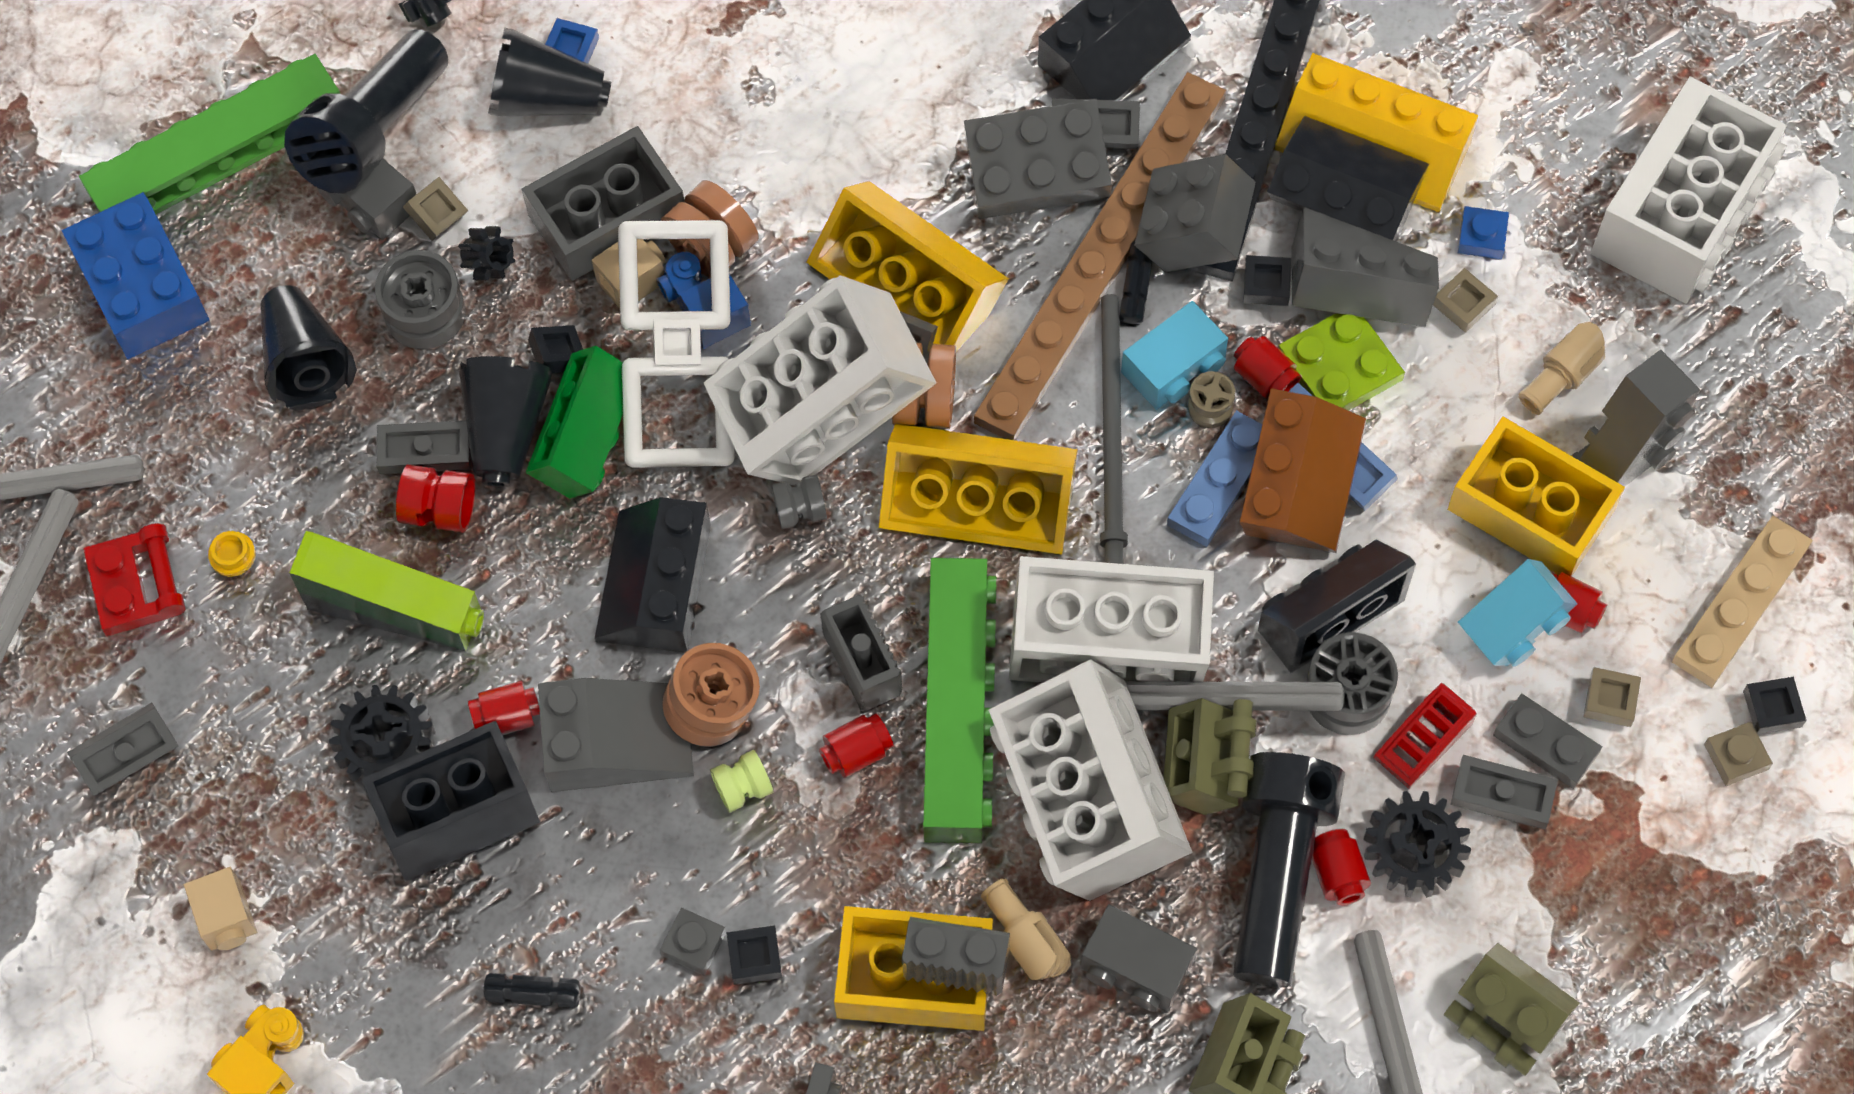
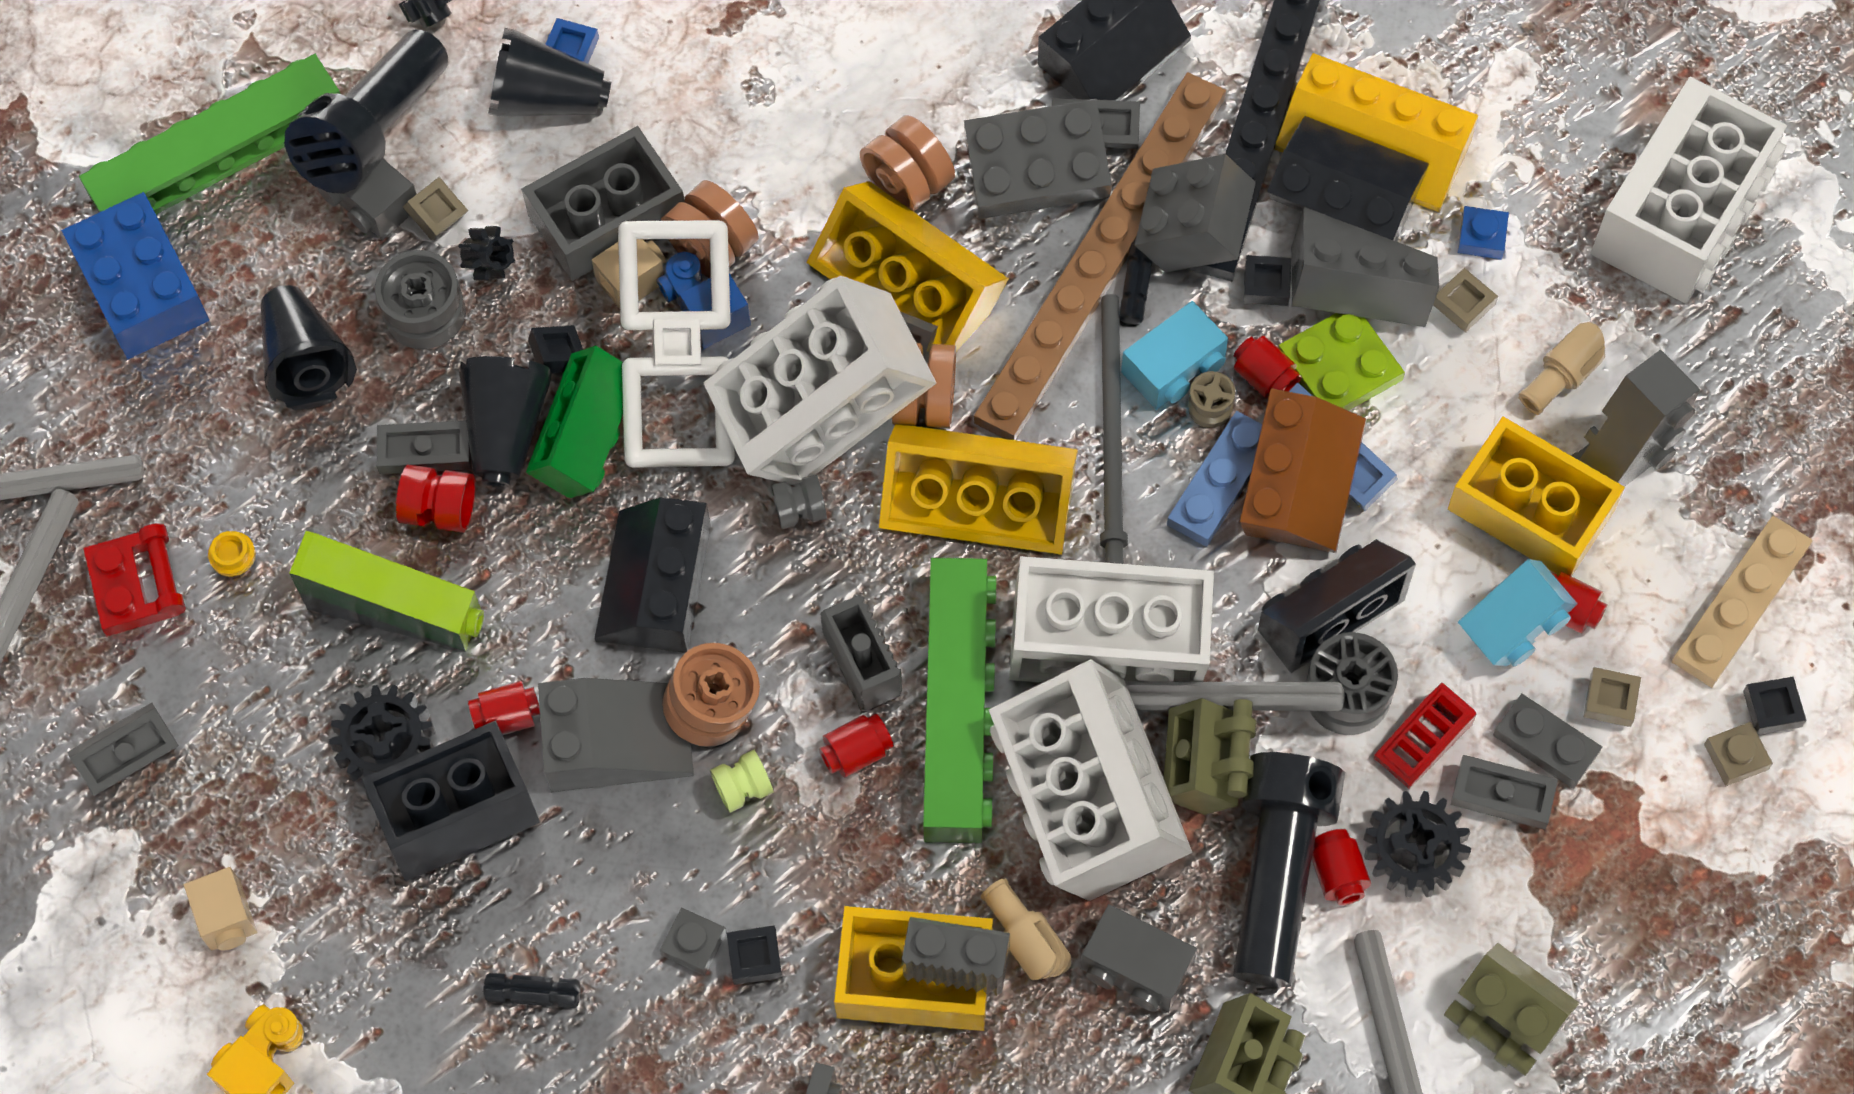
none -> nougat wheel [860,115,955,212]

